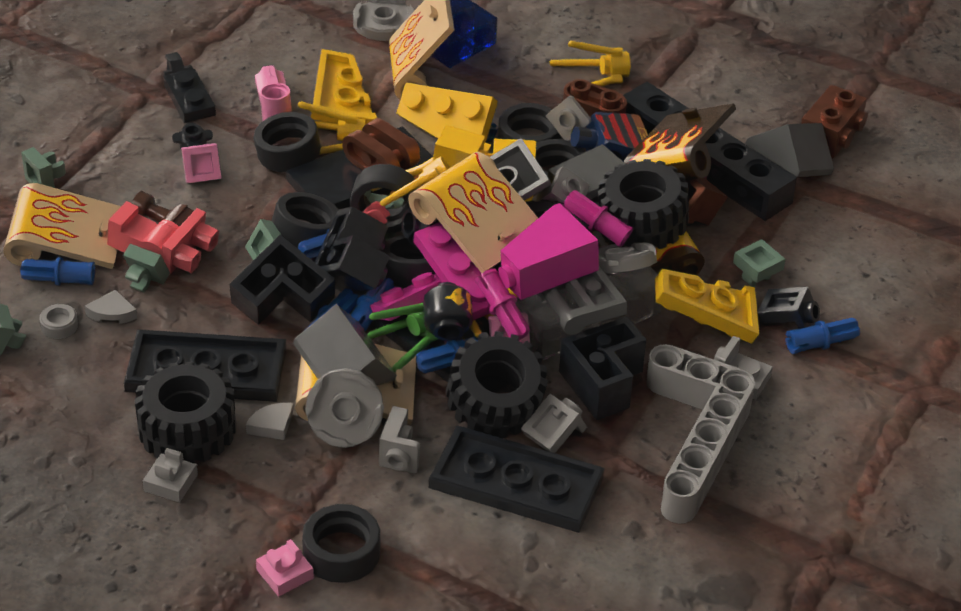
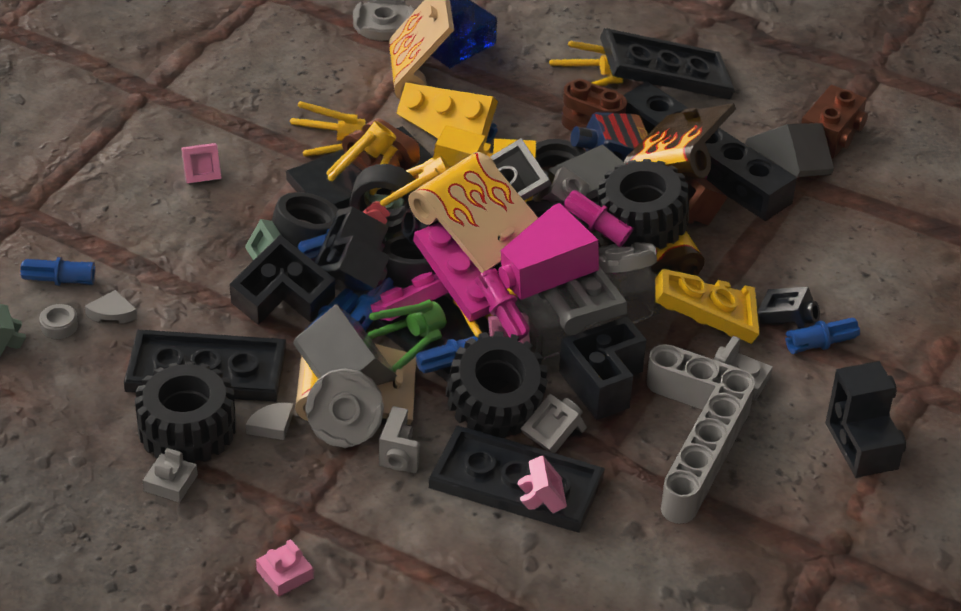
tan door [4,183,121,269] -> none
sand green tile [21,147,66,188] -> none
coral hips [107,191,219,275] -> none
sand green tile [123,244,170,293] -> none
black hinge [163,52,216,123] -> none
black plate [172,123,213,150] -> none
black tyre [253,112,321,172] -> none
bright pink piece [255,65,292,121] -> none
black tyre [302,504,380,583] -> none
yellow wing [311,49,377,125] -> none
black head [423,282,473,341] -> none
black tyre [498,103,561,143] -> none
light grey bracket [545,95,591,141] -> none
sand green tile [733,239,786,287] -> none
none -> yellow plant [326,121,398,195]
none -> bright pink tile [518,455,567,513]
none -> black tile [600,28,735,100]
none -> black brick [825,361,906,478]

